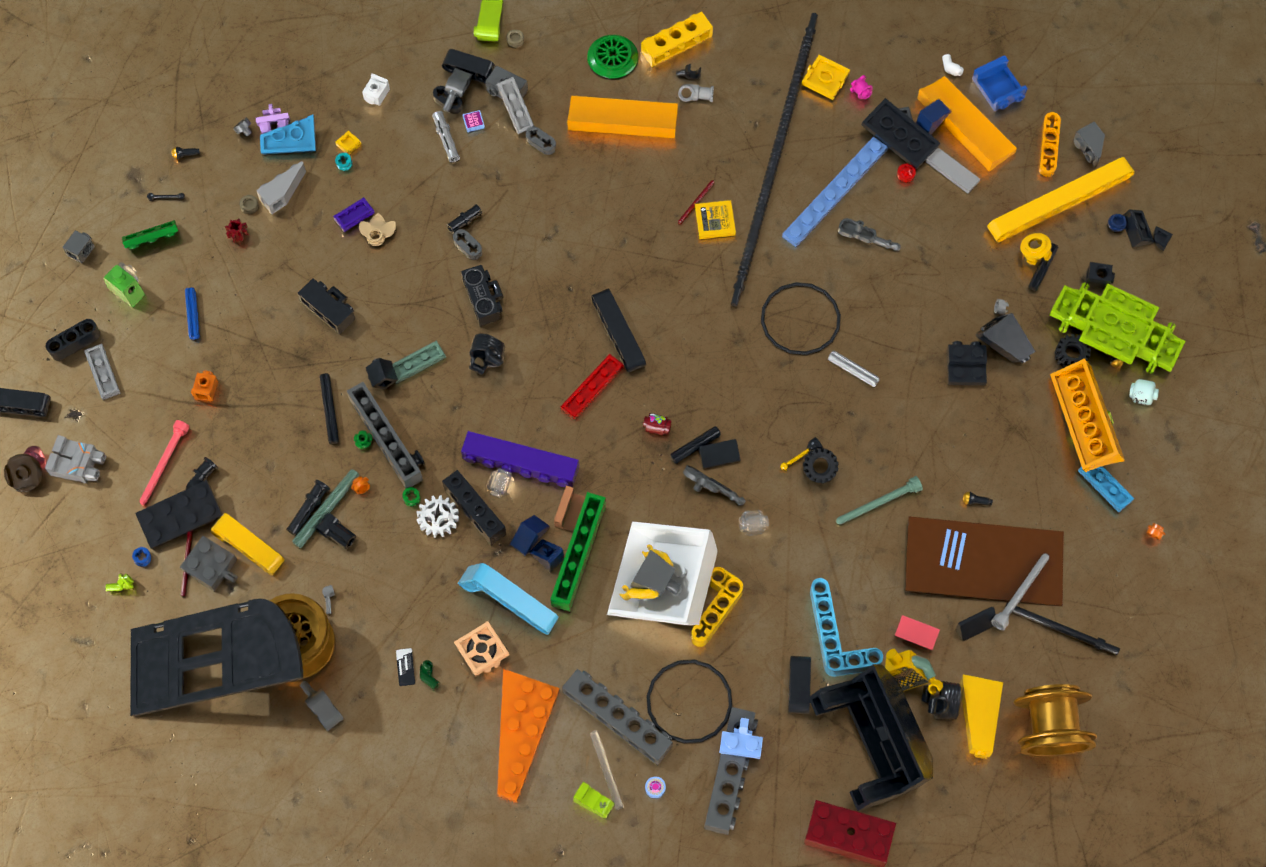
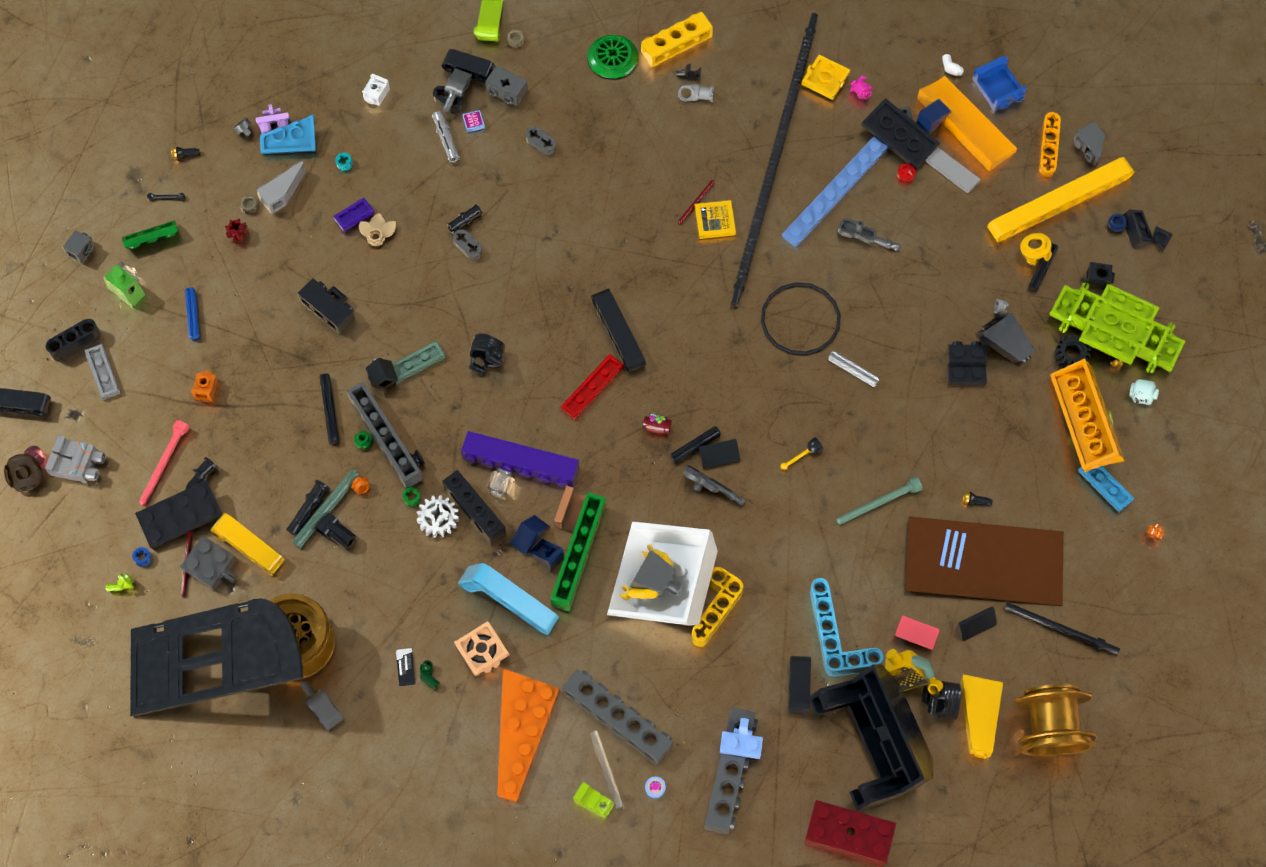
light grey hand [322,585,335,614] -> none
yellow tile [335,130,361,155] -> none
black piece [461,265,504,326] -> none
light grey tile [496,77,535,134] -> none
light orange arch [567,96,678,138] -> none
black piece [646,659,733,743] -> none
clear head [739,509,769,536] -> none
black tyre [803,448,839,483] -> none
light grey piece [991,553,1049,630] -> none

